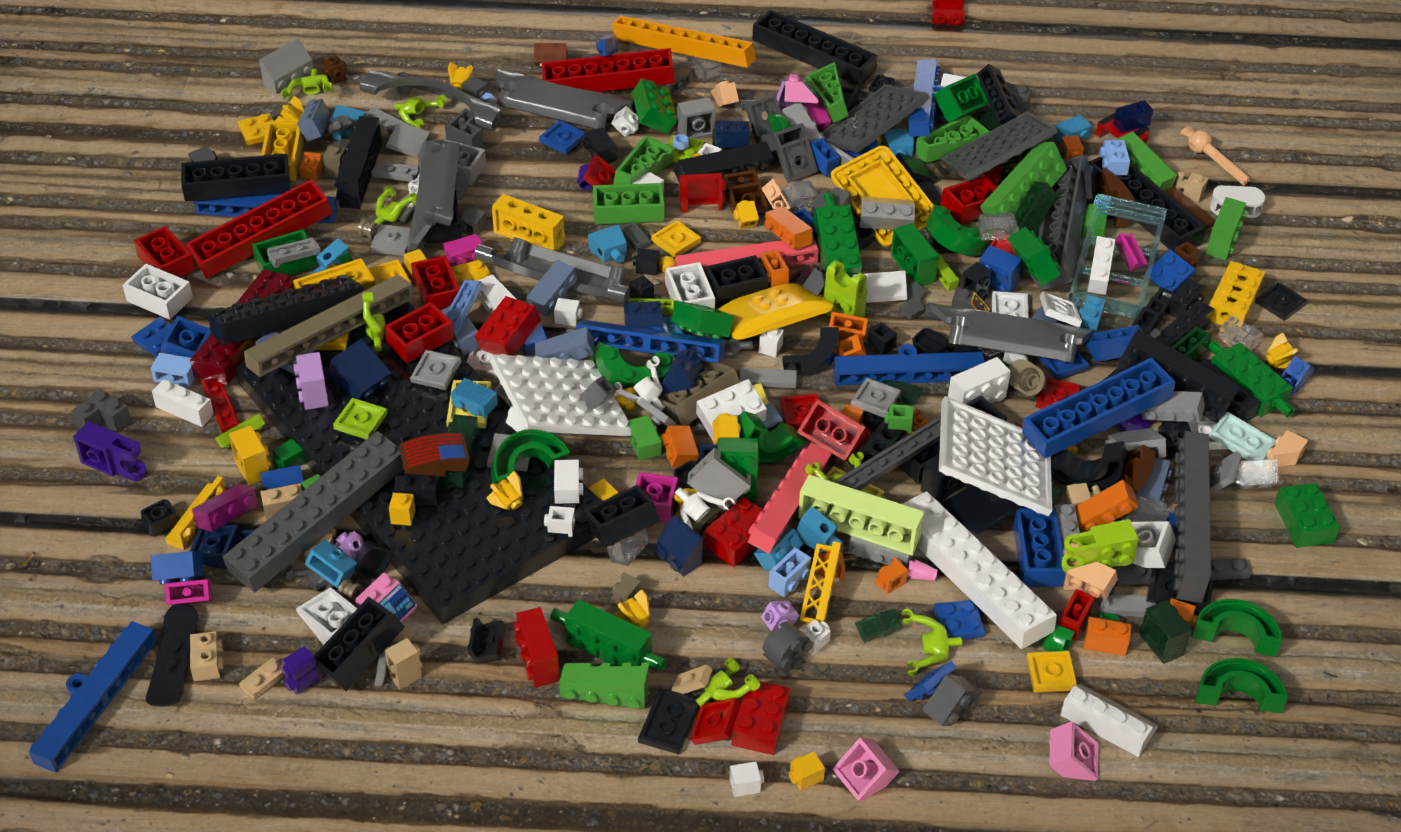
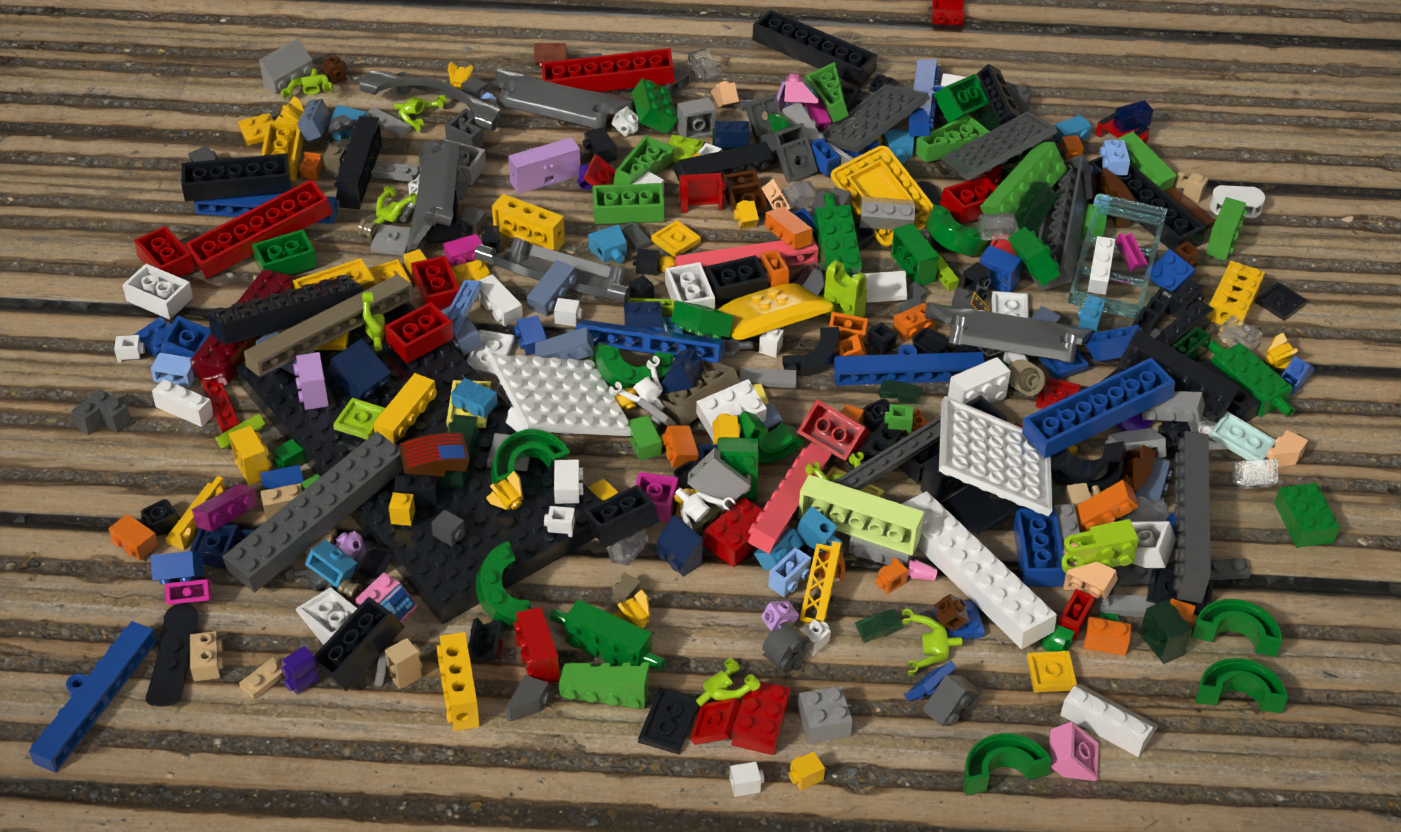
dark purple brick [73,421,147,481] -> none
light grey hinge [267,238,320,268] -> none
dark azure torso [312,238,353,274] -> none
light grey tile [386,121,430,158] -> none
light grey plate [410,350,461,390] -> none
red brick [475,296,541,356] -> none
blue plate [539,120,584,155] -> none
dark grey slope [581,376,616,409] -> none
blue slope [596,33,618,56] -> none
light orange brick [612,16,756,68] -> none
tan plate [671,664,712,694] -> none
light blue tile [673,134,689,150] -> none
red plate [780,393,819,429] -> none
bright pink slope [832,737,900,801] -> none
light grey plate [851,378,901,418] -> none
black tile [896,153,937,184] -> none
white tile [1040,291,1082,327] -> none
light nougat piece [1180,126,1250,186] -> none
light grey plate [1209,451,1242,496] -> none
none -> orange brick [108,514,159,561]
none -> white brick [114,335,145,363]
none -> yellow brick [373,373,437,444]
none -> dark grey brick [431,510,465,546]
none -> yellow brick [436,632,480,731]
none -> green brick [476,541,531,627]
none -> black brick [481,225,501,253]
none -> dark grey slope [506,675,551,721]
none -> lavender brick [508,137,580,194]
none -> light grey brick [798,686,852,744]
none -> orange brick [892,303,936,342]
none -> reddish brown brick [935,594,970,632]
none -> green brick [962,733,1052,796]

